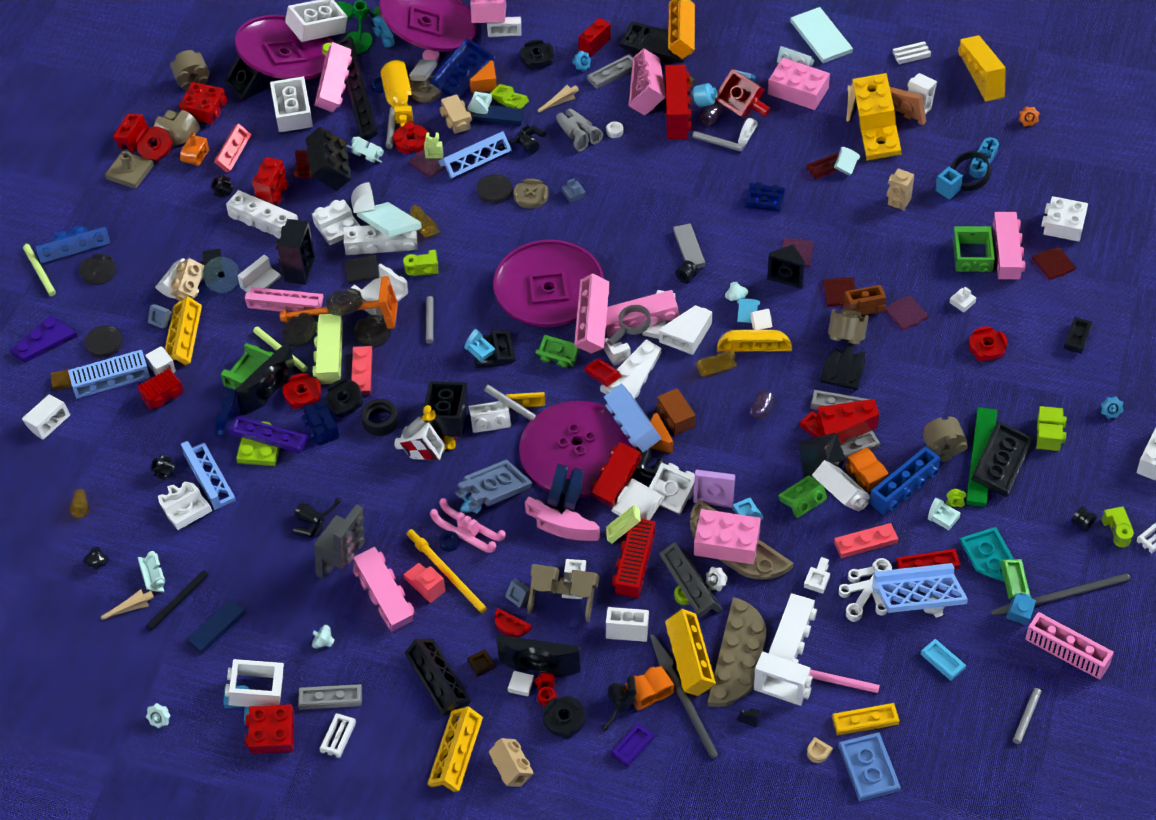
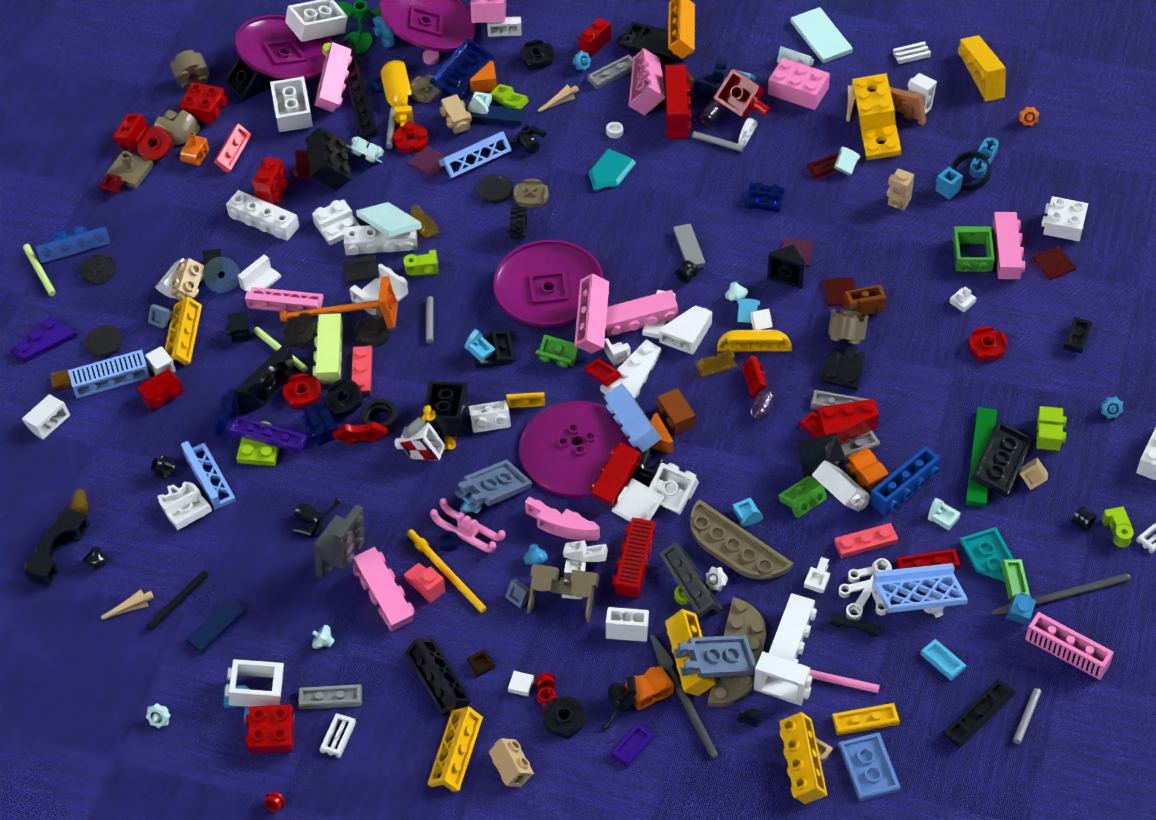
light aqua hinge [138,551,166,593] -> none
black gear [211,175,233,198] -> none
bright green panel [221,343,274,390] -> none
black brick [276,219,315,285] -> none
clear smoke tile [326,288,363,316] -> none
white brick [351,182,375,213] -> none
light grey tile [409,59,437,81] -> none
yellowish green plate [424,133,443,159] -> none
light grey bar [484,384,536,420] -> none
red tile [495,608,532,637] -> none
black slope [496,635,581,677] -> none
dark blue wheel [547,463,584,512] -> none
light grey piece [556,108,603,152] -> none
sand blue tile [562,178,586,203] -> none
yellowish green tile [606,505,641,544] -> none
dark grey piece [607,305,651,346] -> none
medium azure head [690,83,718,108] -> none
lavender plate [693,470,735,508] -> none
bright pink brick [694,509,761,565] -> none
clear pink piece [885,295,929,331] -> none
dark tan brick [922,416,968,462] -> none
lime plate [945,489,966,508] -> none
none -> black arch [24,507,90,587]
none -> dark red plate [99,173,124,195]
none -> black brick [226,312,251,343]
none -> red plate [264,792,285,812]
none -> red tile [333,421,388,444]
none -> black tyre [509,206,528,239]
none -> dark azure piece [523,544,548,565]
none -> white slope [563,540,608,562]
none -> teal tile [588,149,636,191]
none -> sand blue tile [674,635,756,678]
none -> dark blue piece [692,56,728,98]
none -> red plate [741,355,767,397]
none -> yellow brick [779,712,827,804]
none -> black bar [830,612,881,637]
none -> black plate [943,679,1015,748]
none -> tan panel [1020,458,1048,490]

